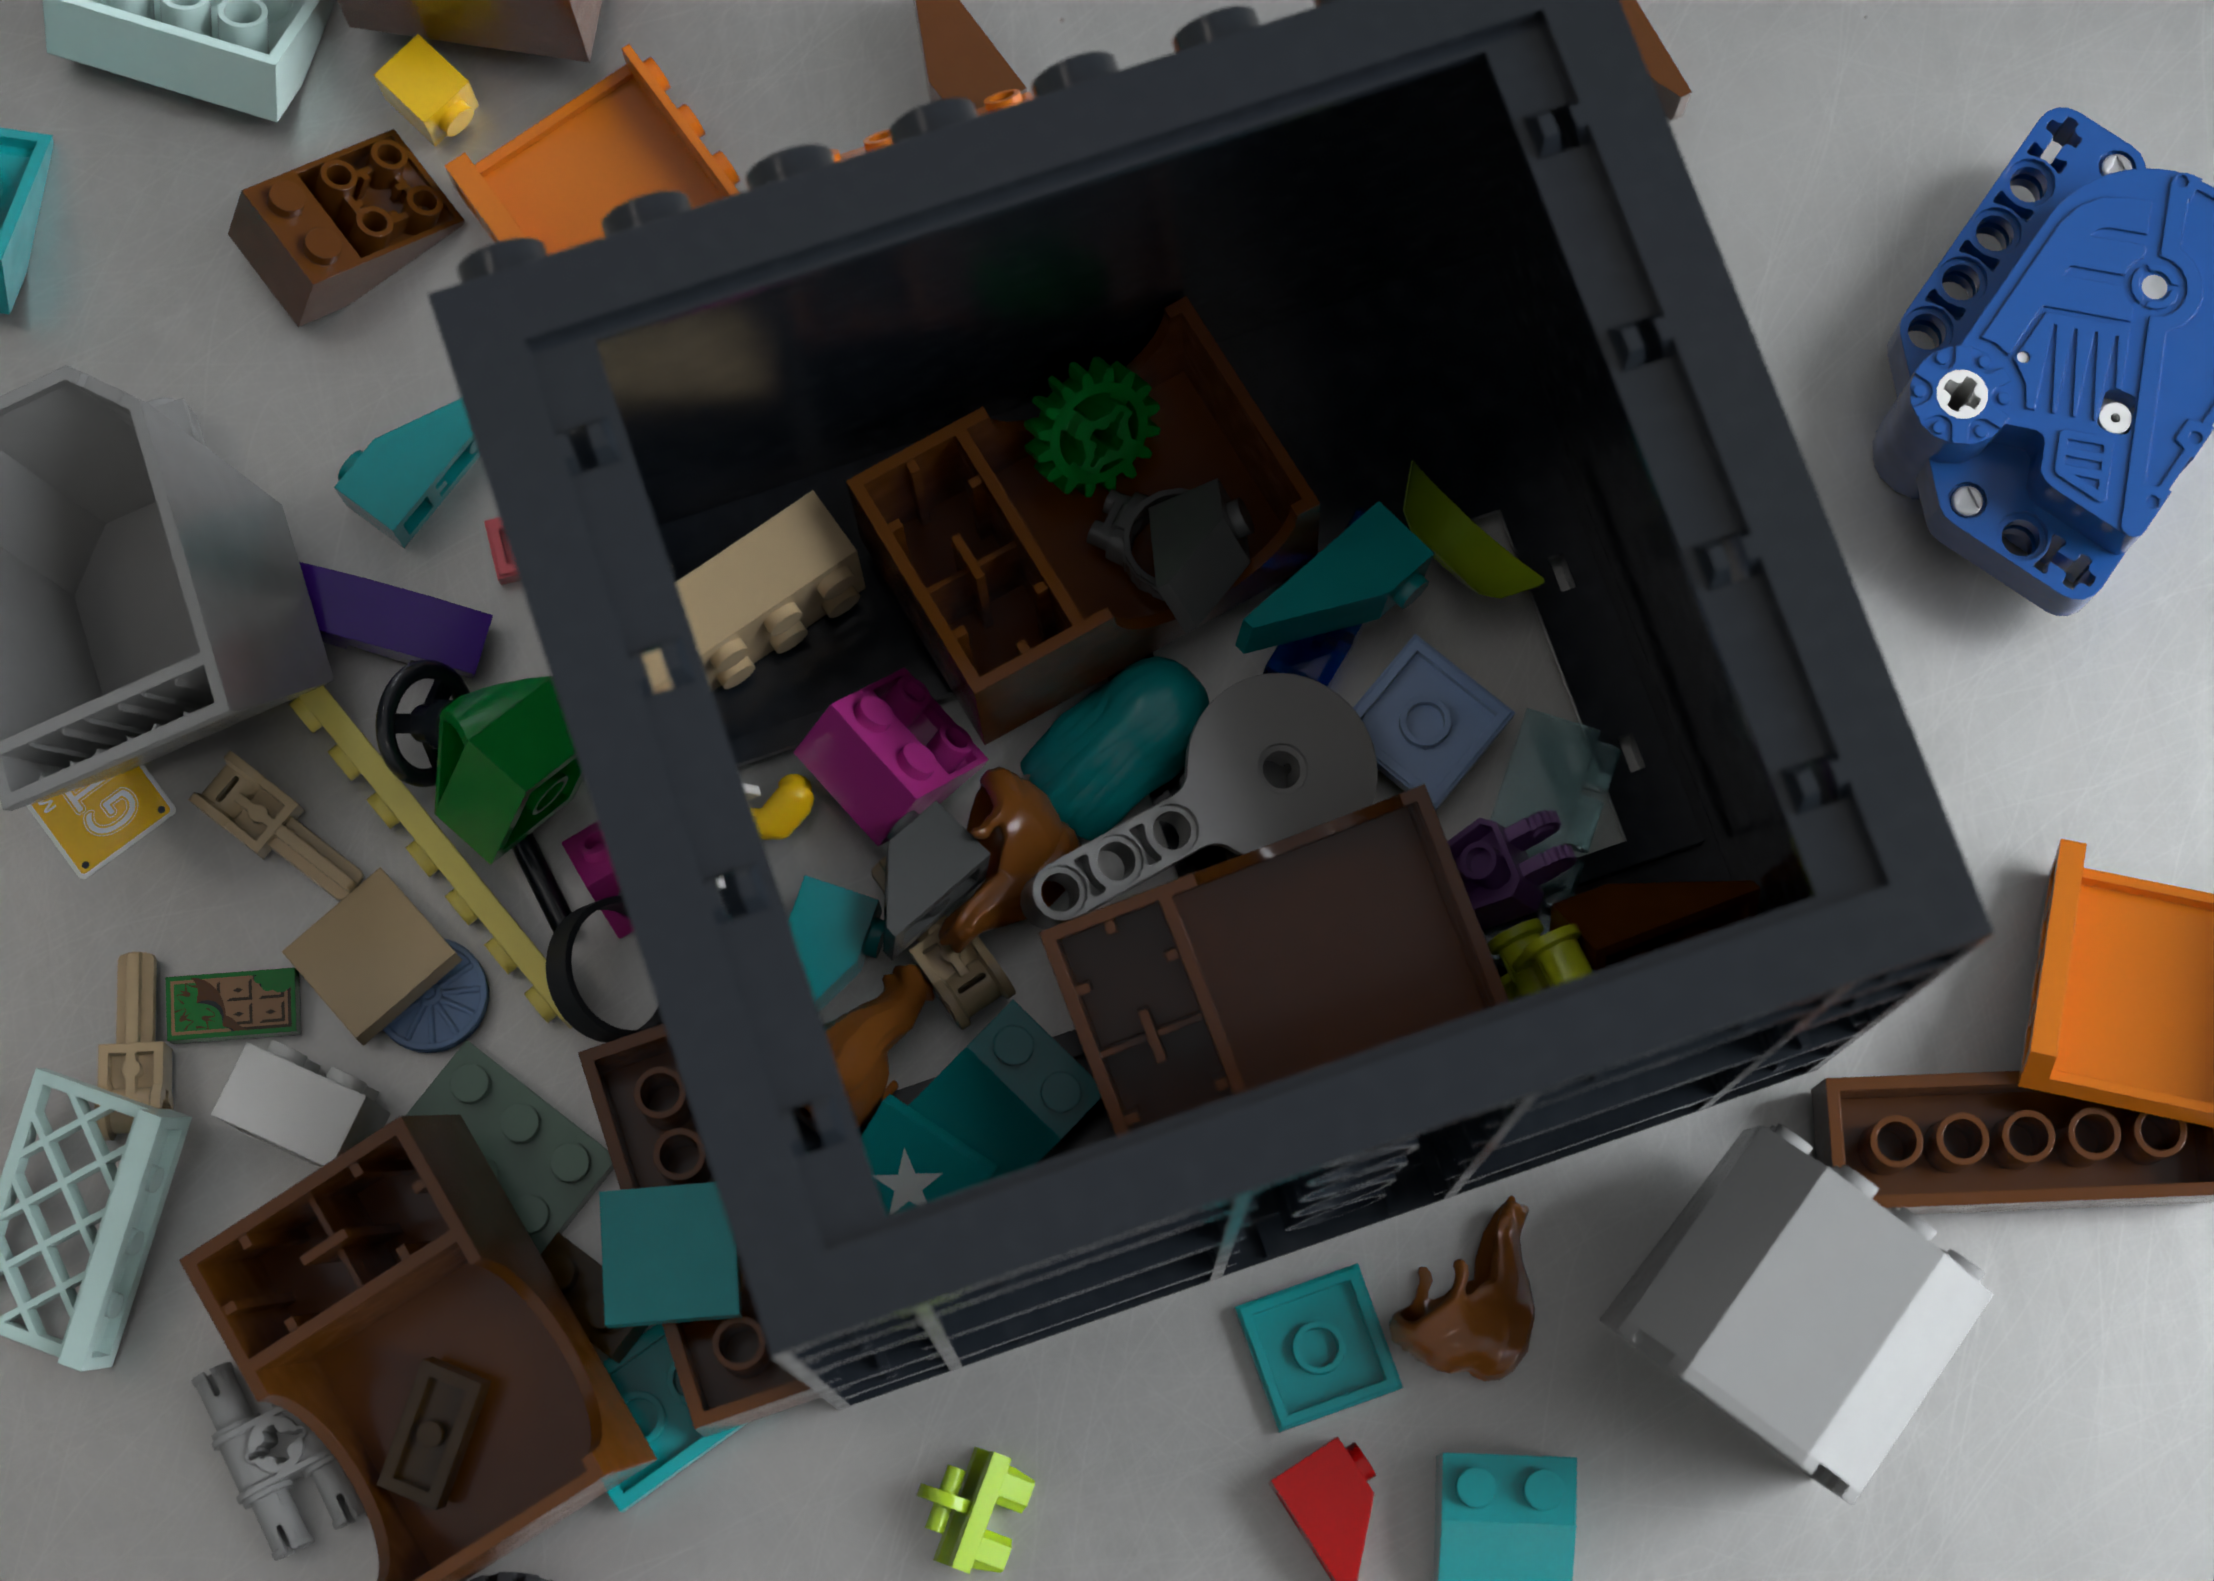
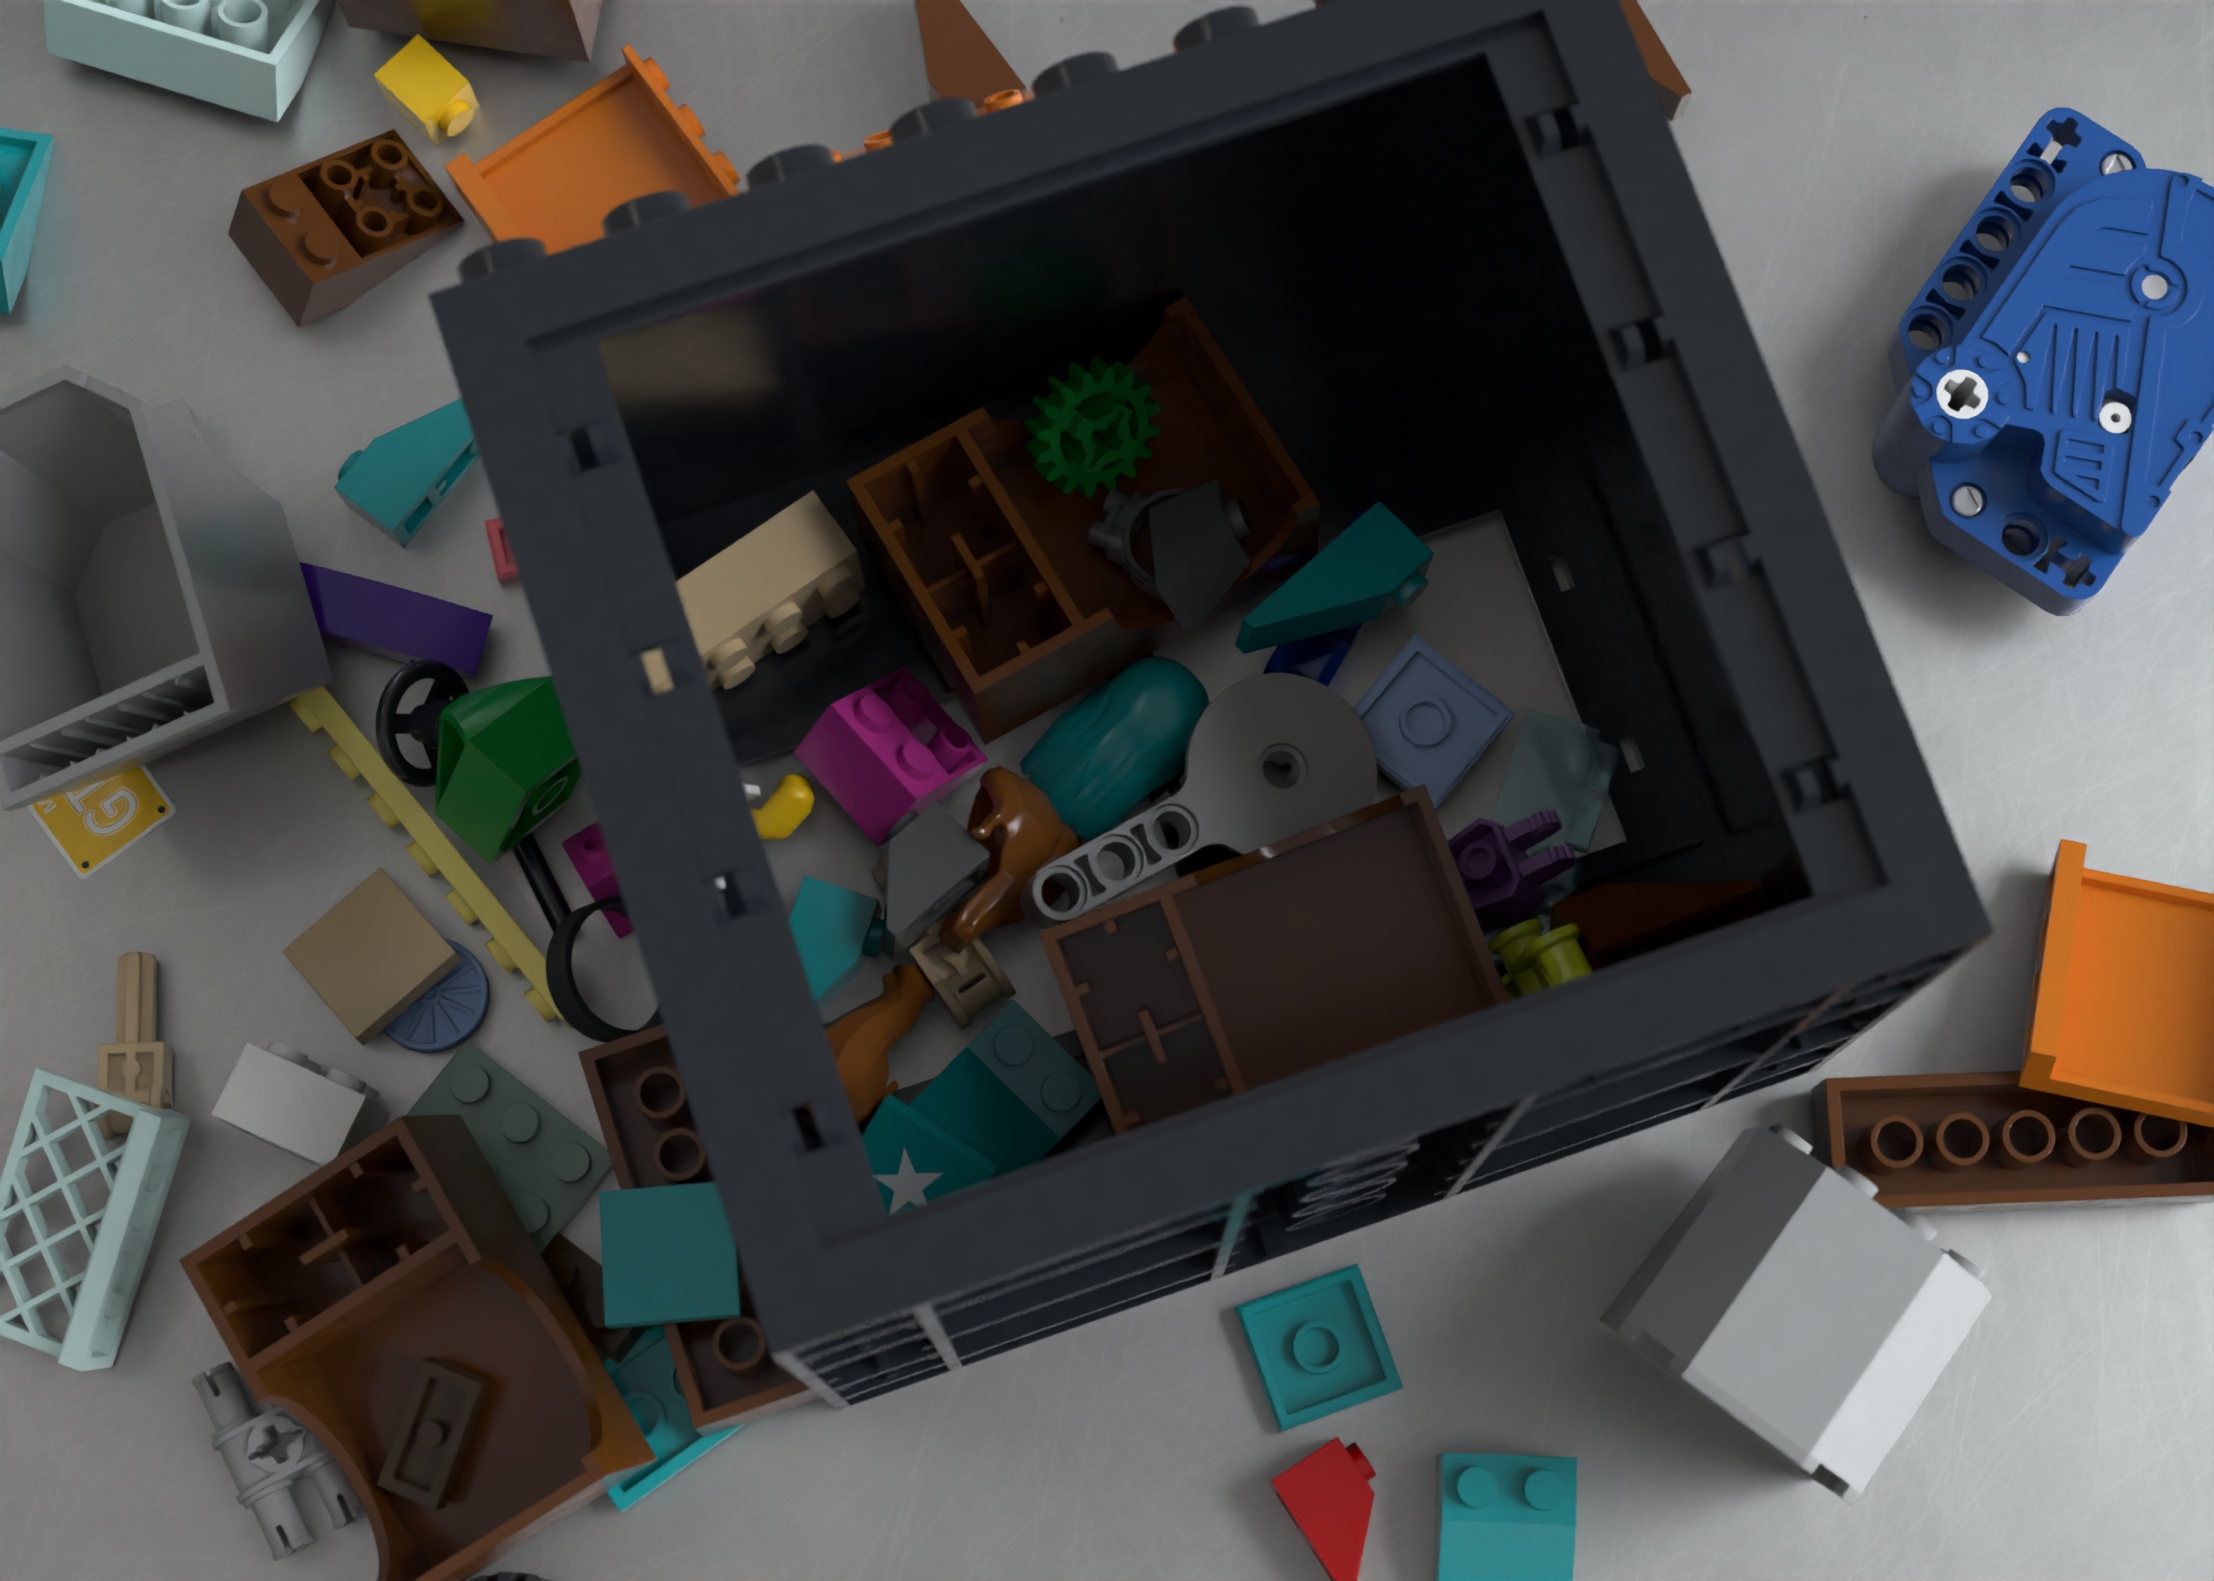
tile [165,967,301,1044] -> none
tan connector [188,750,364,901] -> none
lime hips [916,1447,1035,1574] -> none
dark orange piece [1389,1196,1535,1382] -> none
lime piece [1403,460,1545,599] -> none

